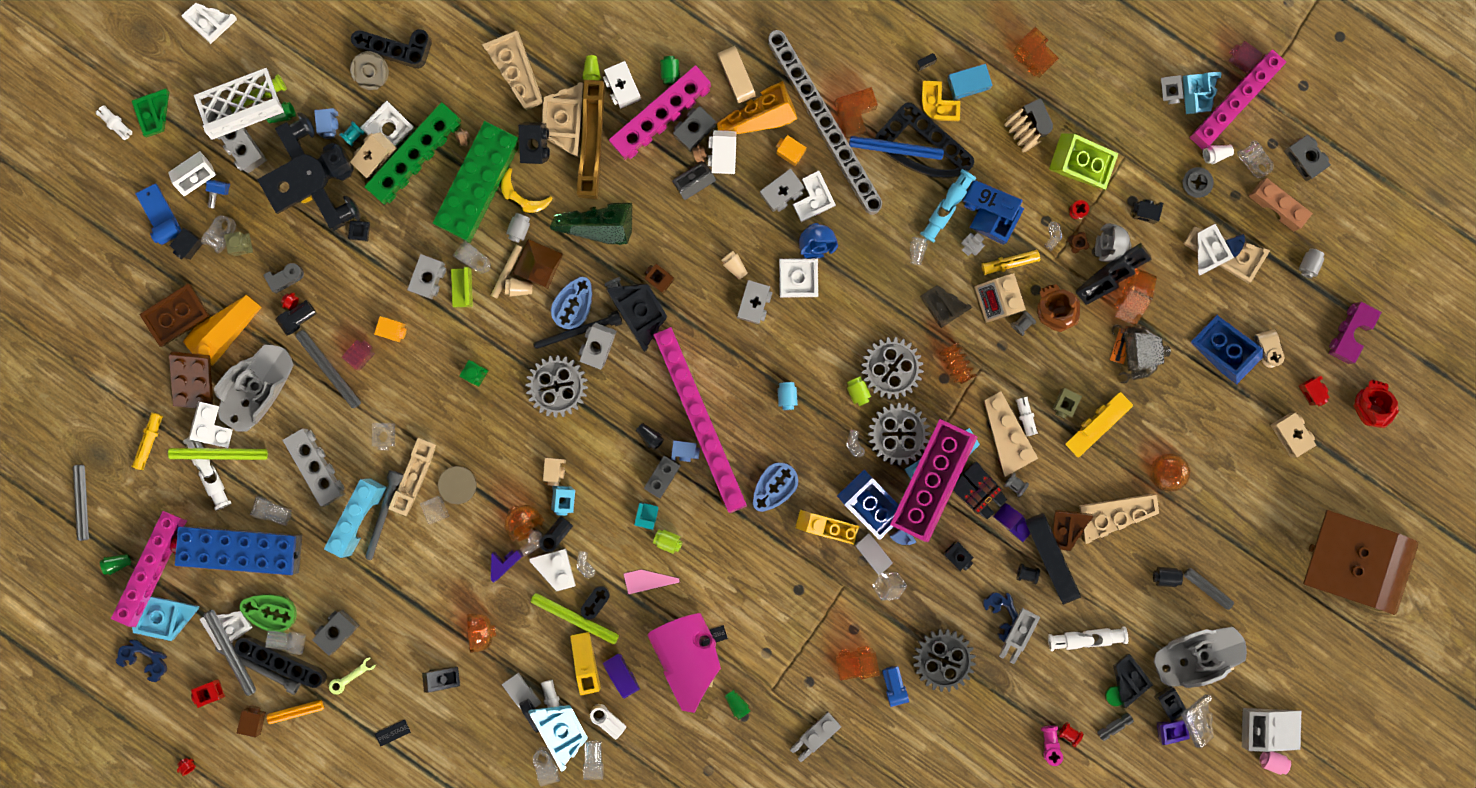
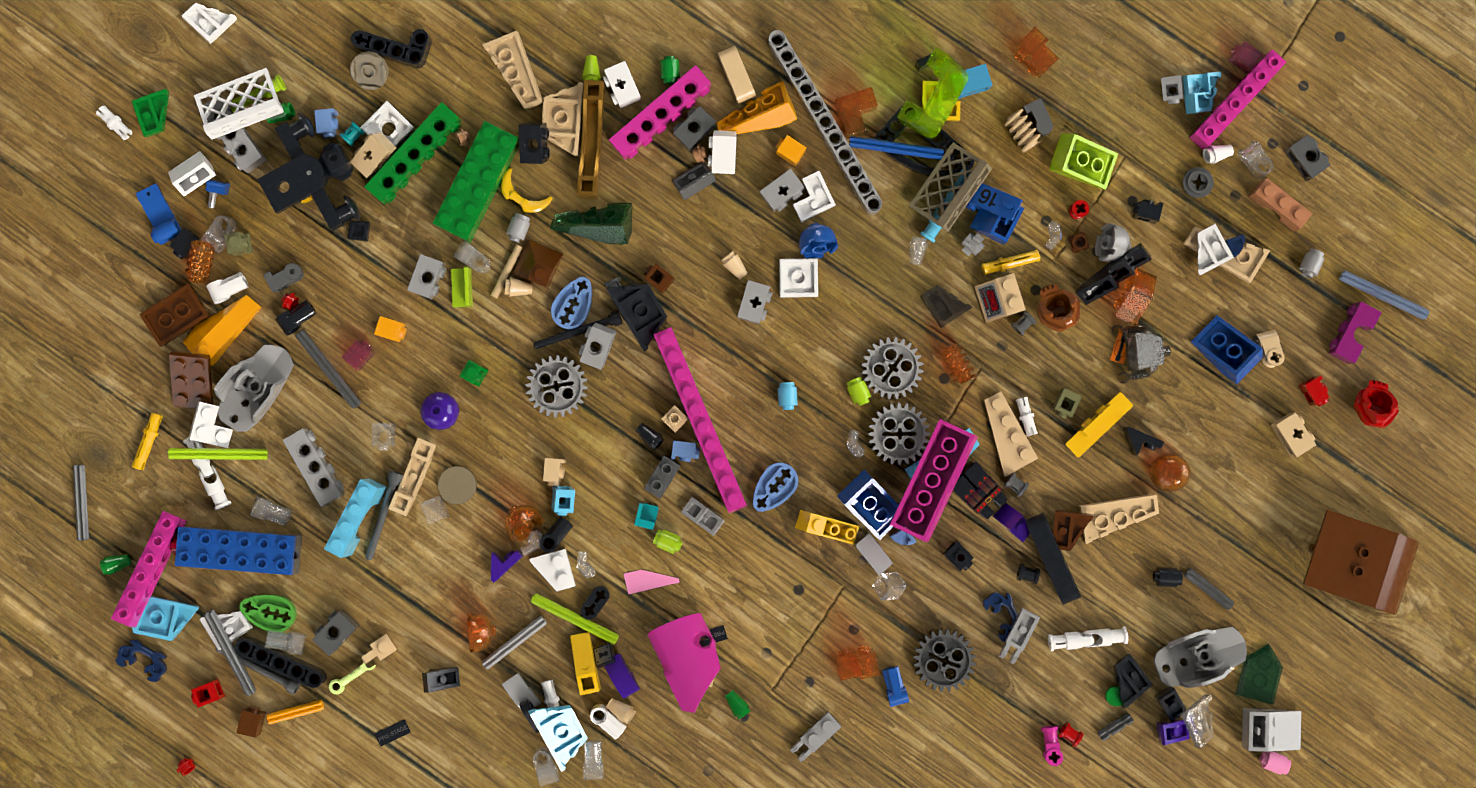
none -> clear orange piece [185,240,215,284]
none -> white piece [206,272,249,304]
none -> tan plate [361,634,397,664]
none -> dark purple cylinder [420,392,460,430]
none -> light grey axle [482,616,547,669]
none -> tile [593,643,616,668]
none -> tan cone [606,698,636,724]
none -> tan brick [662,405,689,433]
none -> light grey slope [681,497,725,536]
none -> clear neon green windscreen [897,47,968,138]
none -> dark tan fence [909,142,992,232]
none -> black slope [1123,427,1164,456]
none -> clear green tile [1235,643,1283,704]
none -> sand blue axle [1339,271,1429,319]

